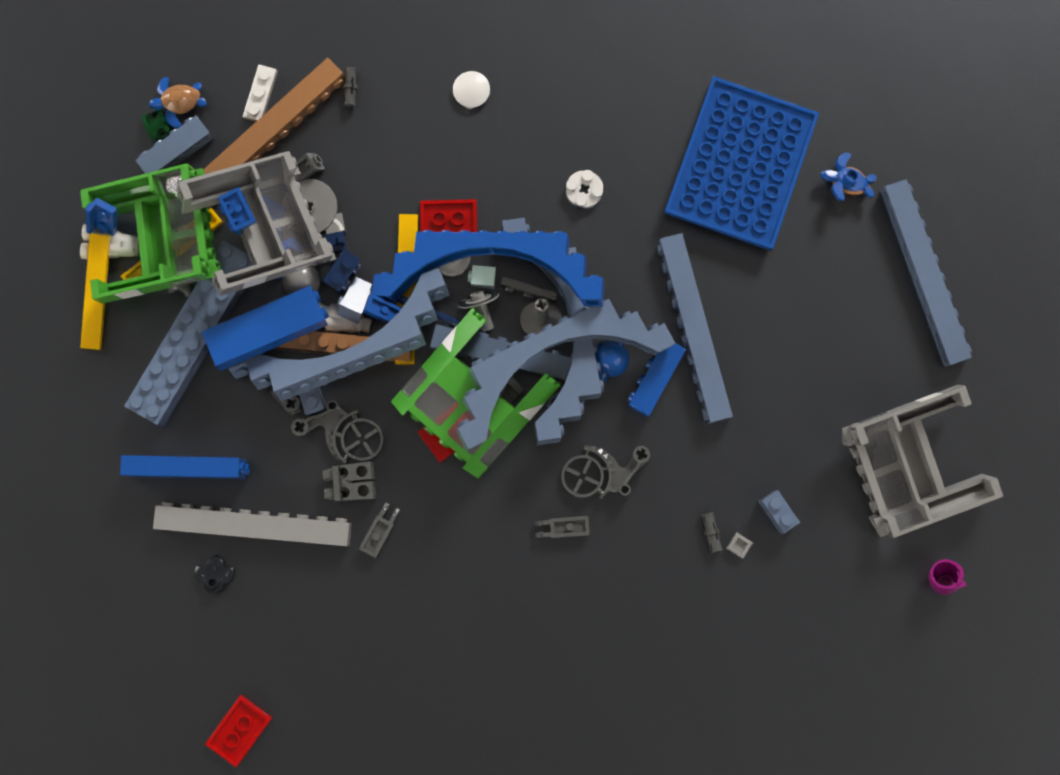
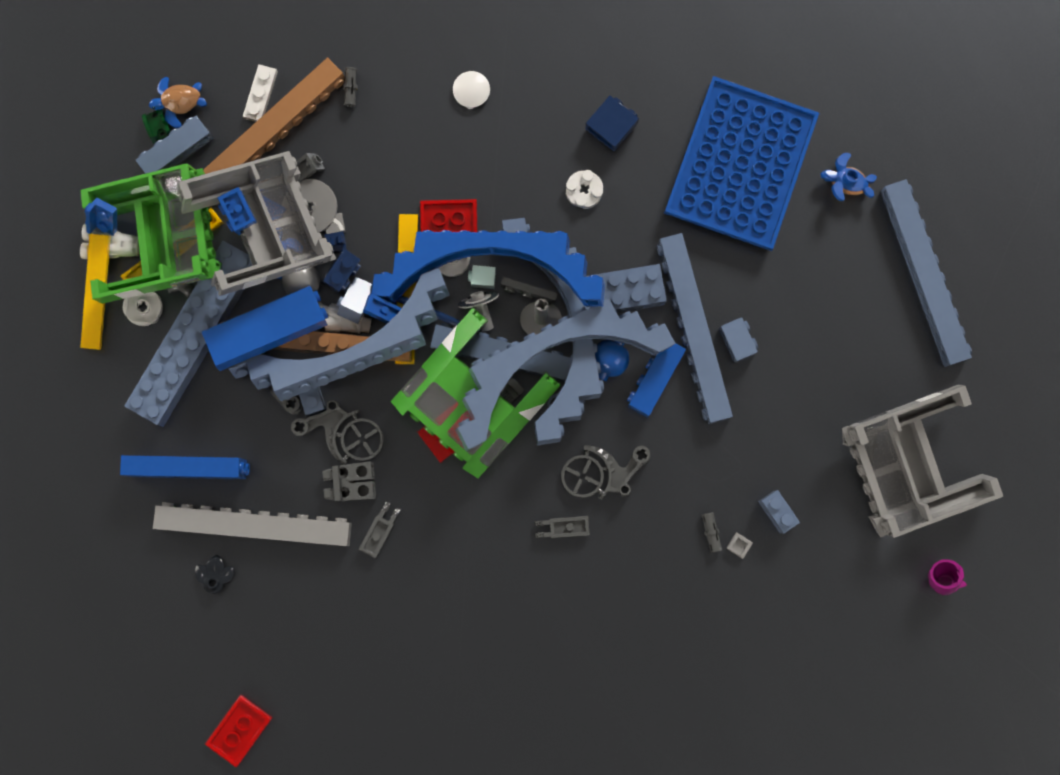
none -> white plate [123,292,163,326]
none -> dark blue brick [585,95,639,152]
none -> sand blue brick [586,264,666,313]
none -> sand blue brick [718,317,758,363]

